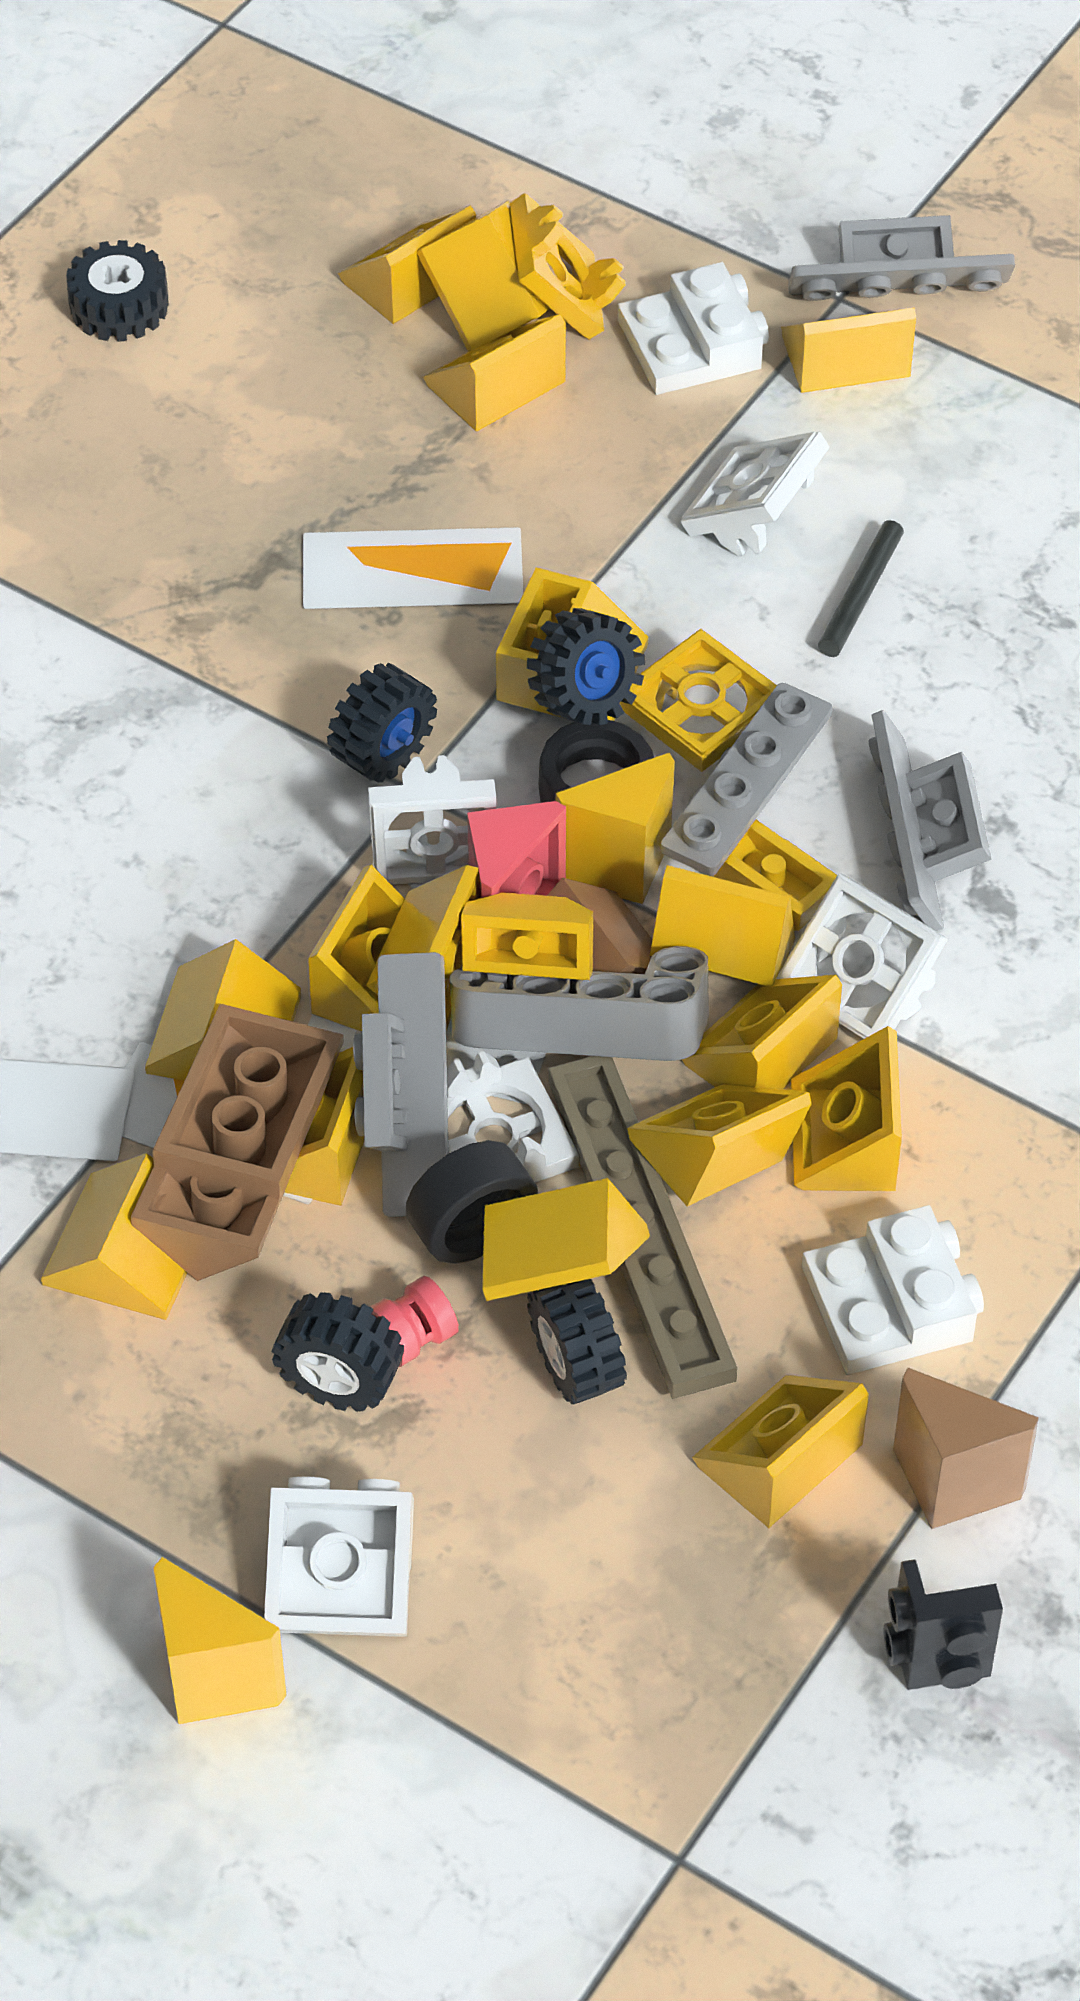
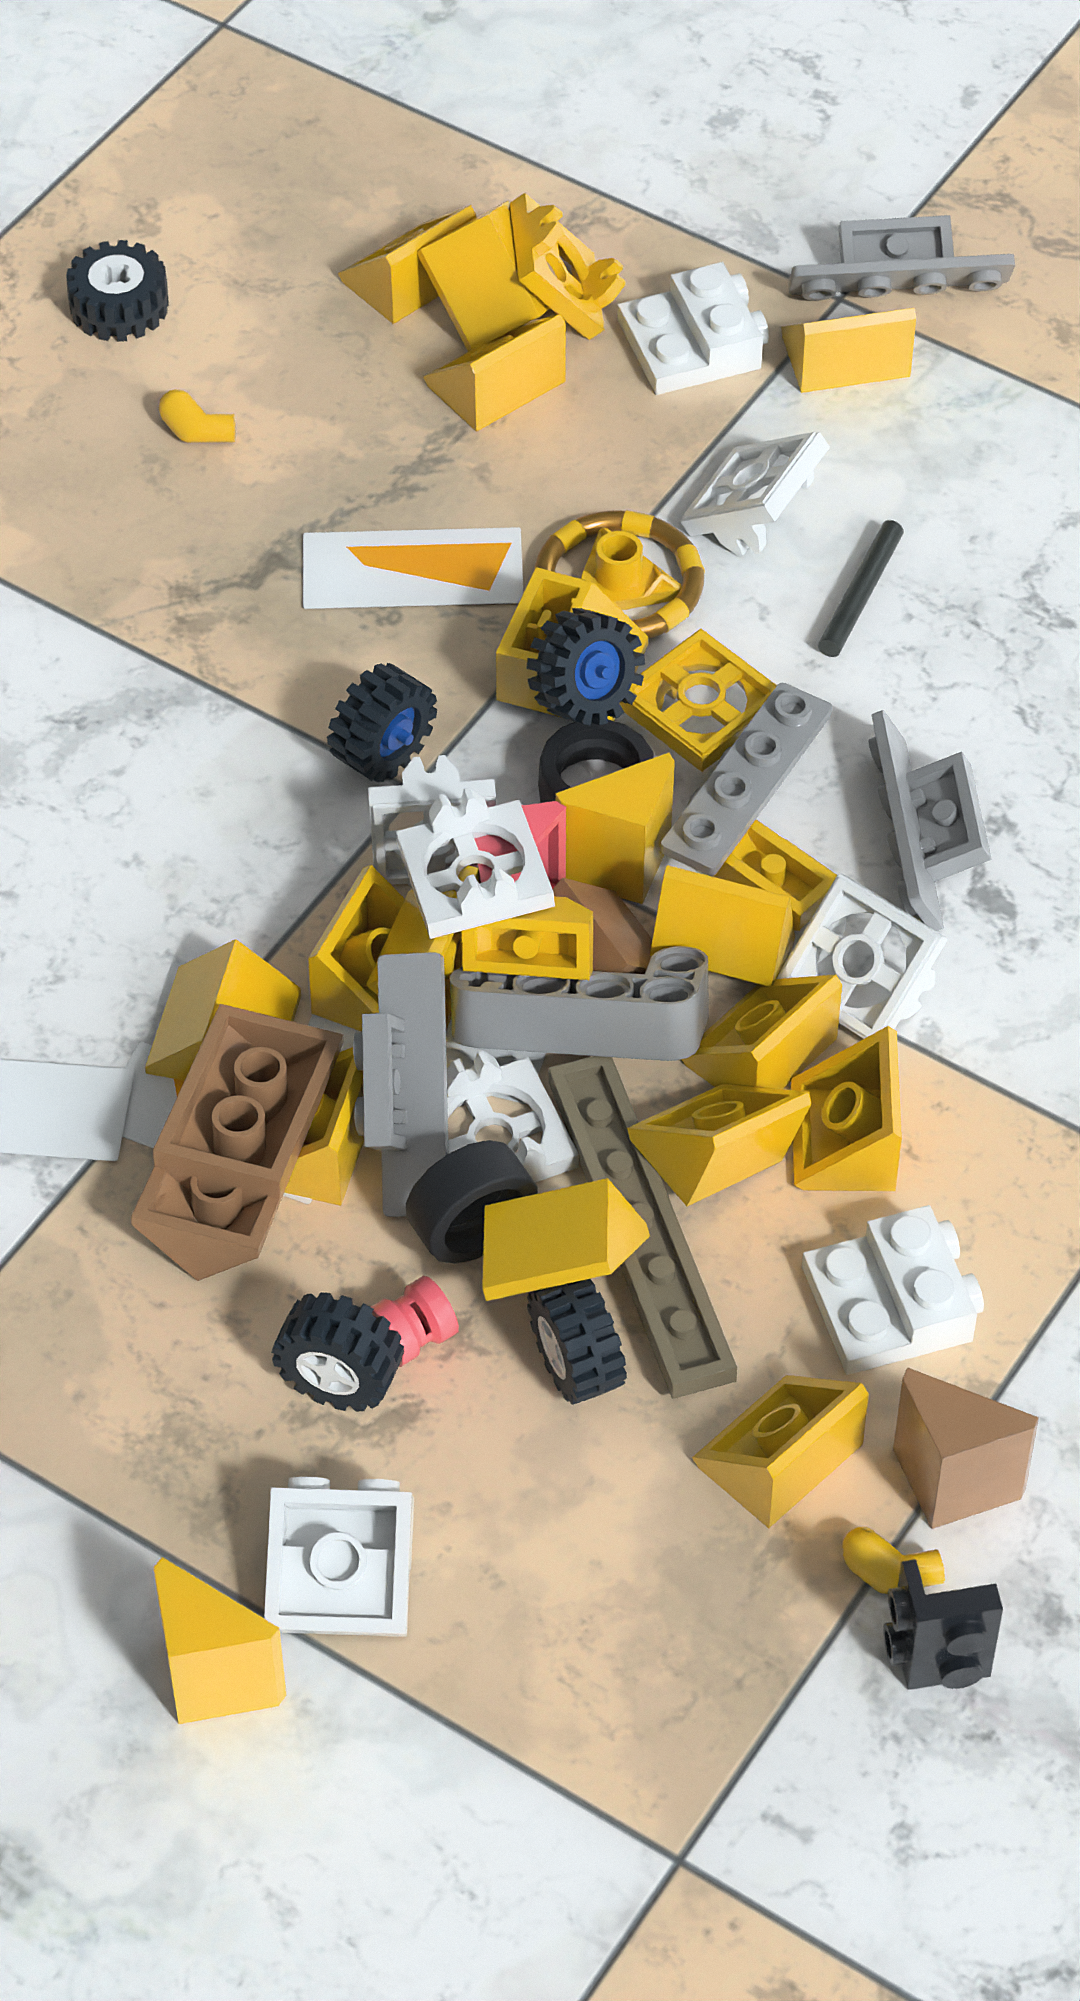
yellow slope [41,1153,187,1320] -> none
none -> yellow arm [158,389,236,443]
none -> white piece [396,787,555,939]
none -> yellow piece [534,510,705,639]
none -> yellow arm [842,1527,945,1594]

